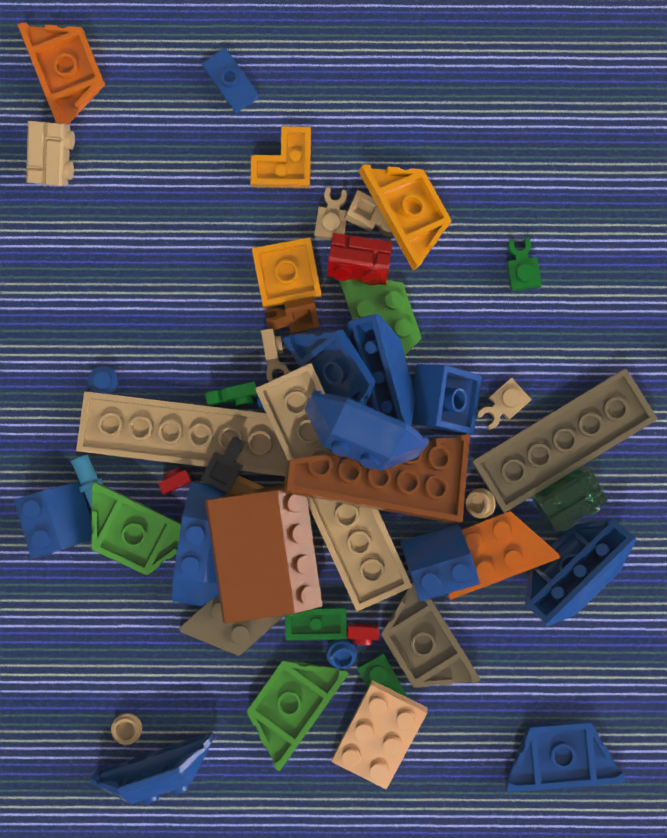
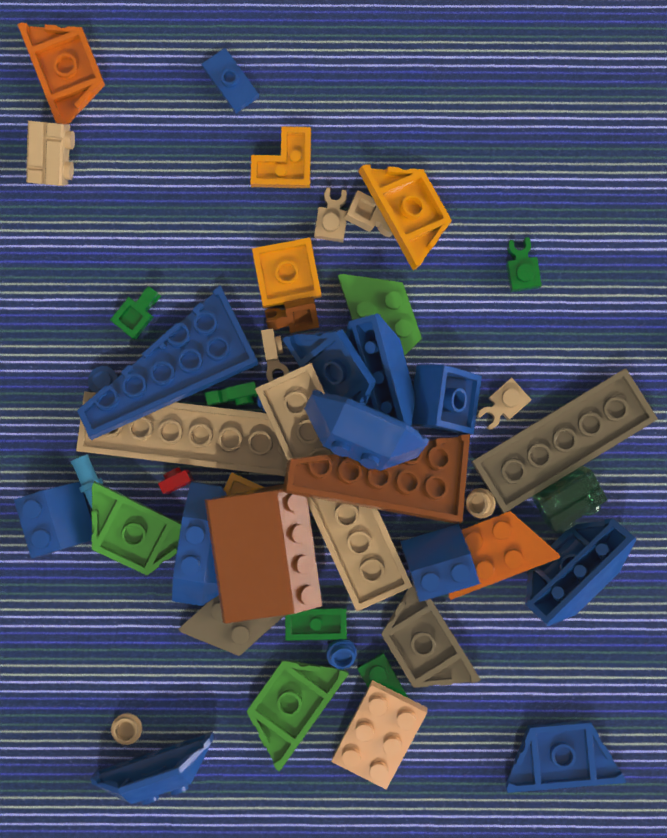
black plate [201,437,245,493] -> none
red brick [327,233,393,286] -> none
red plate [347,623,379,645] -> none
none -> blue wing [77,285,258,440]
none -> green plate [110,286,161,340]

